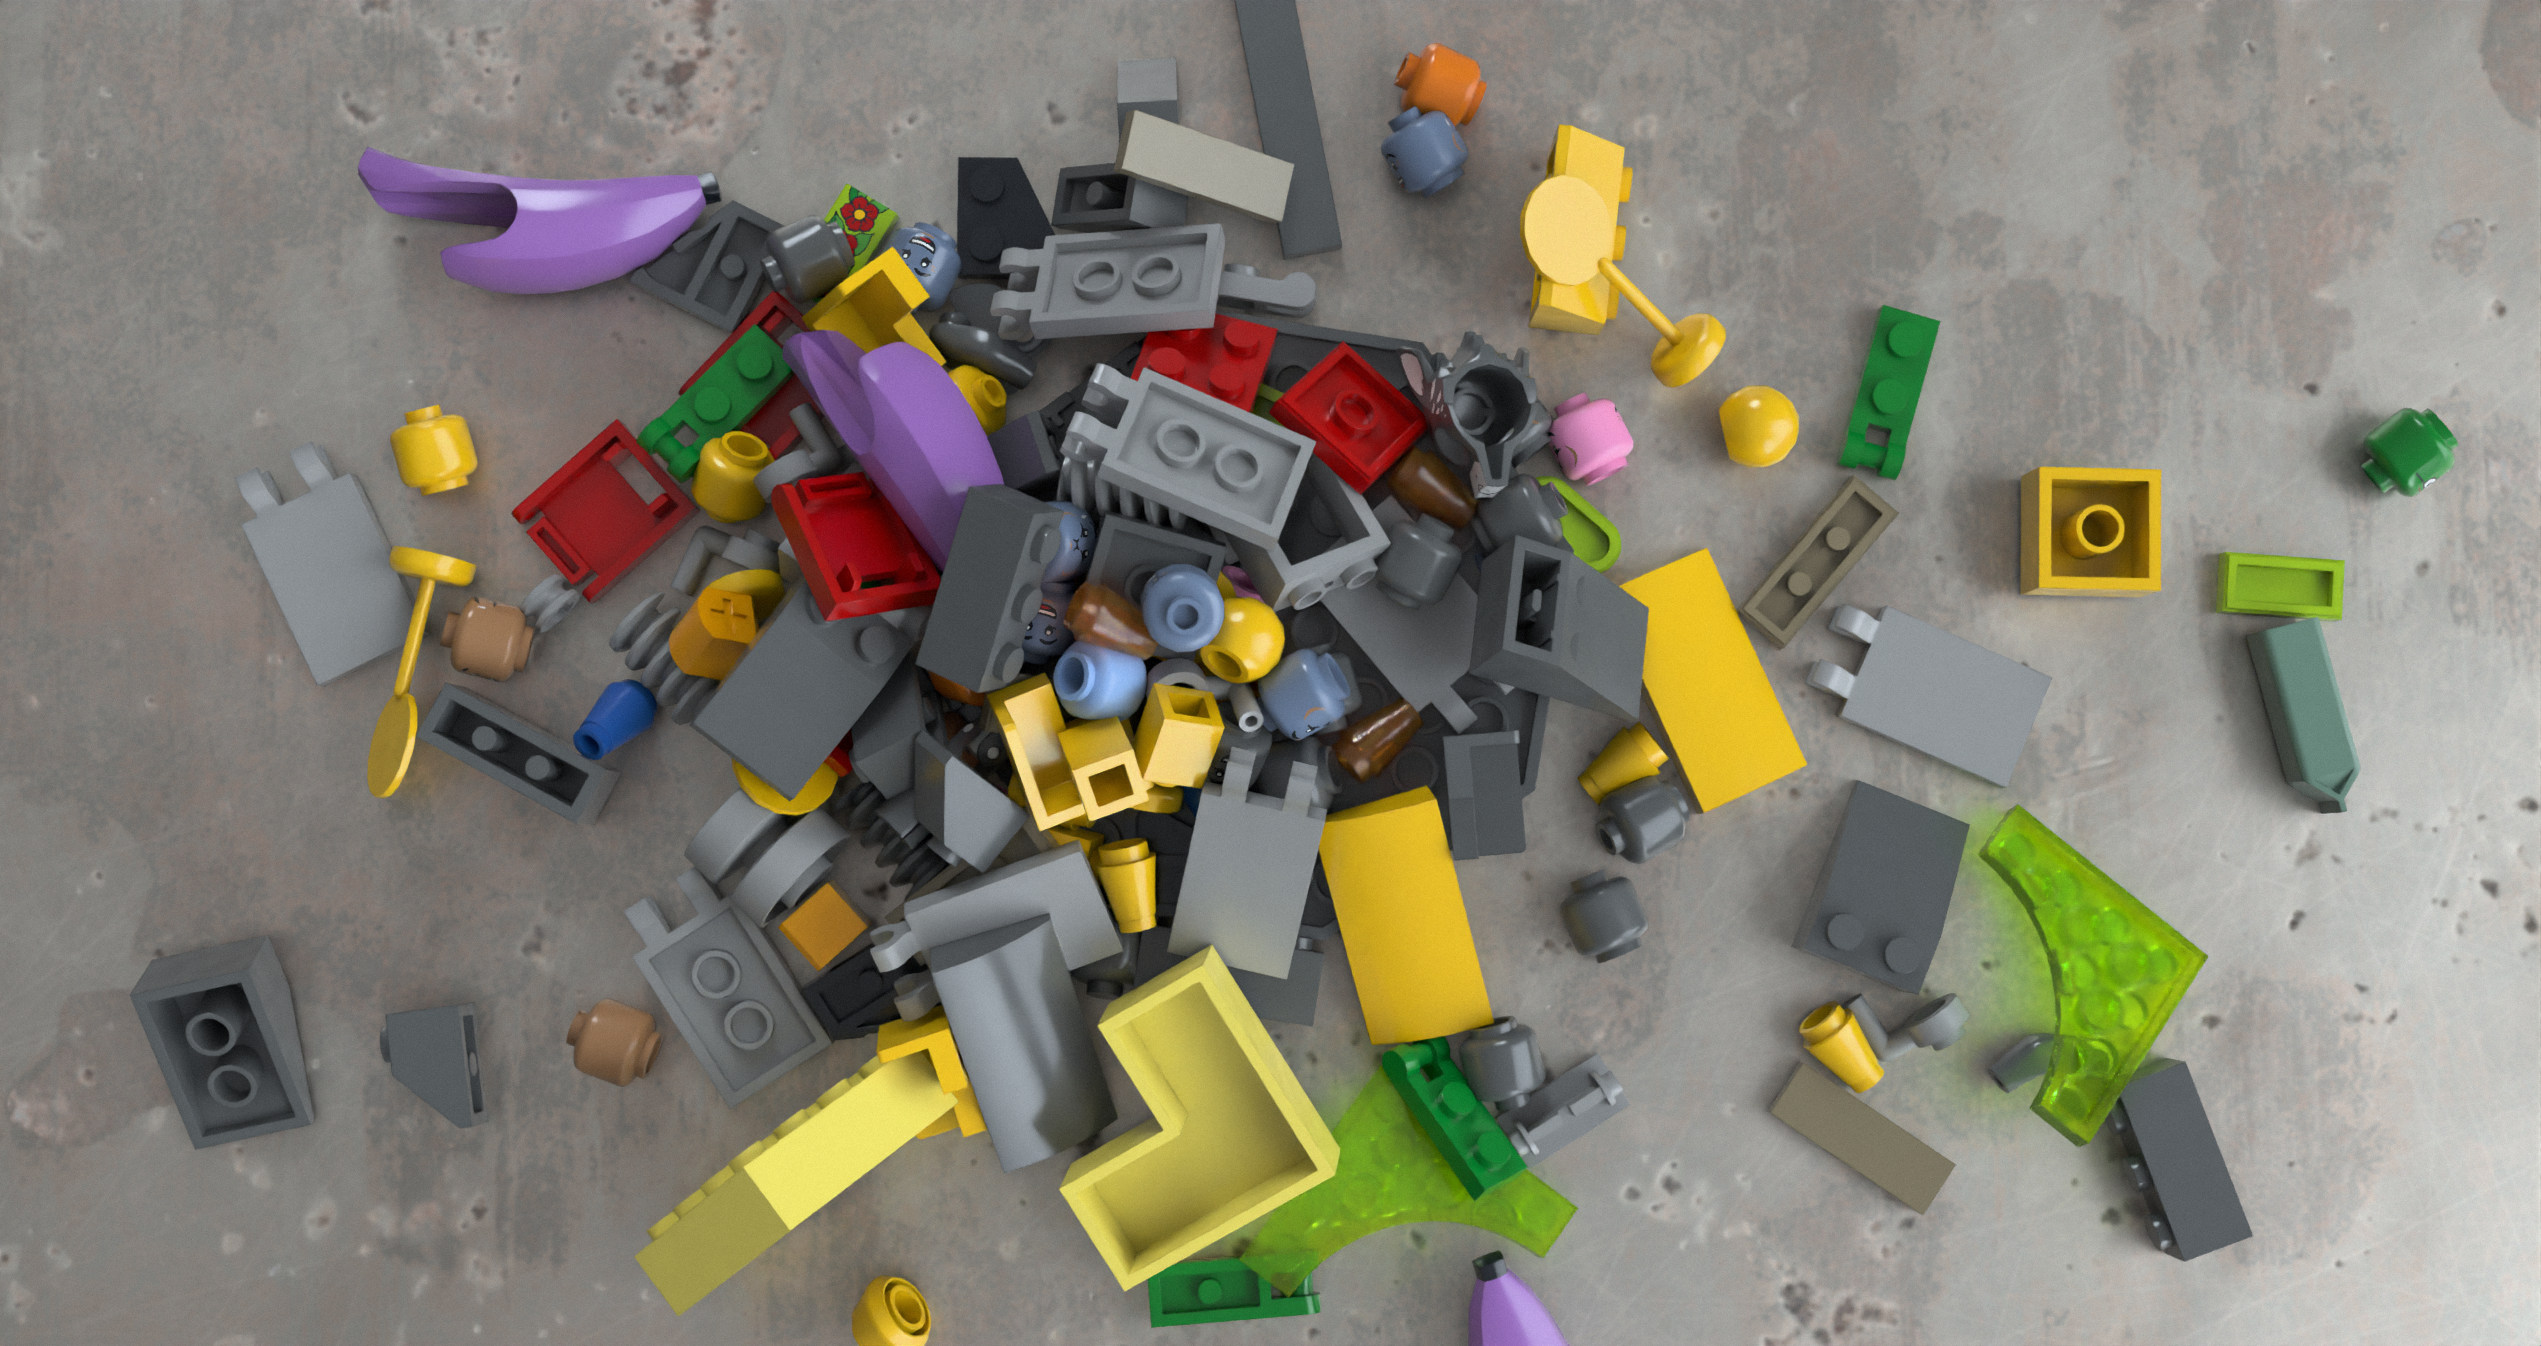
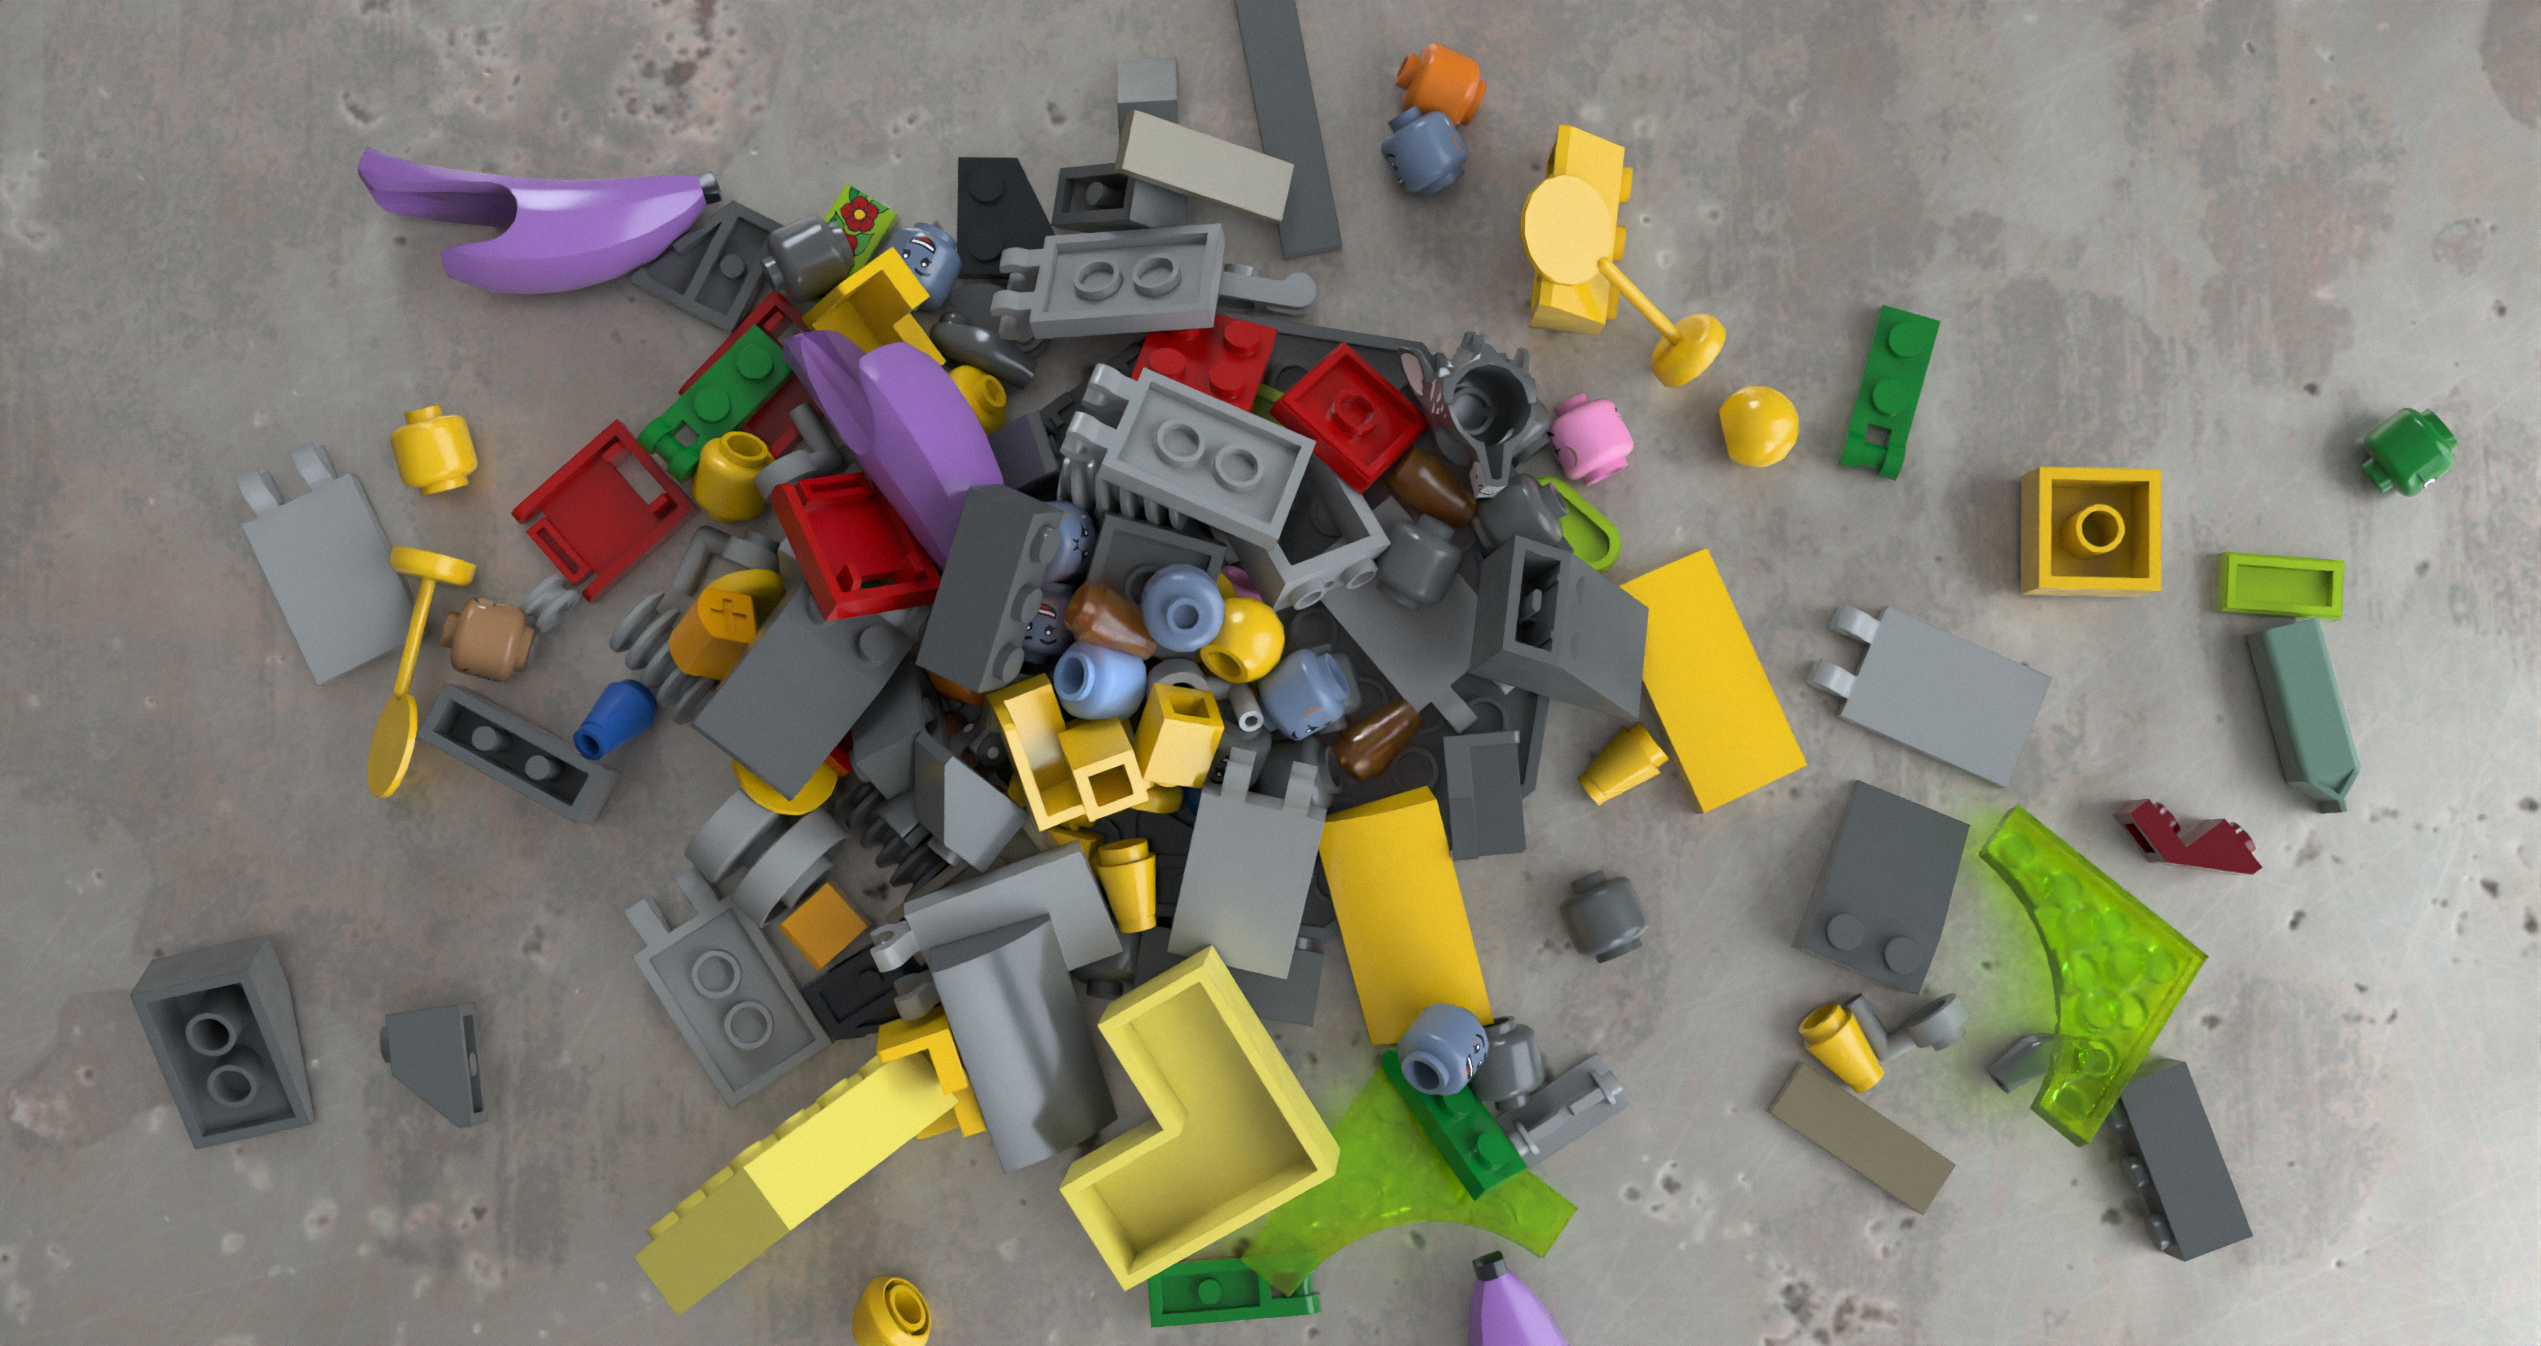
medium nougat head [566,998,663,1087] -> none
dark grey head [1595,776,1690,864] -> none
dark tan tile [1736,474,1899,650] -> none
none -> sand blue head [1397,1003,1489,1095]
none -> dark red slope [2112,799,2263,875]

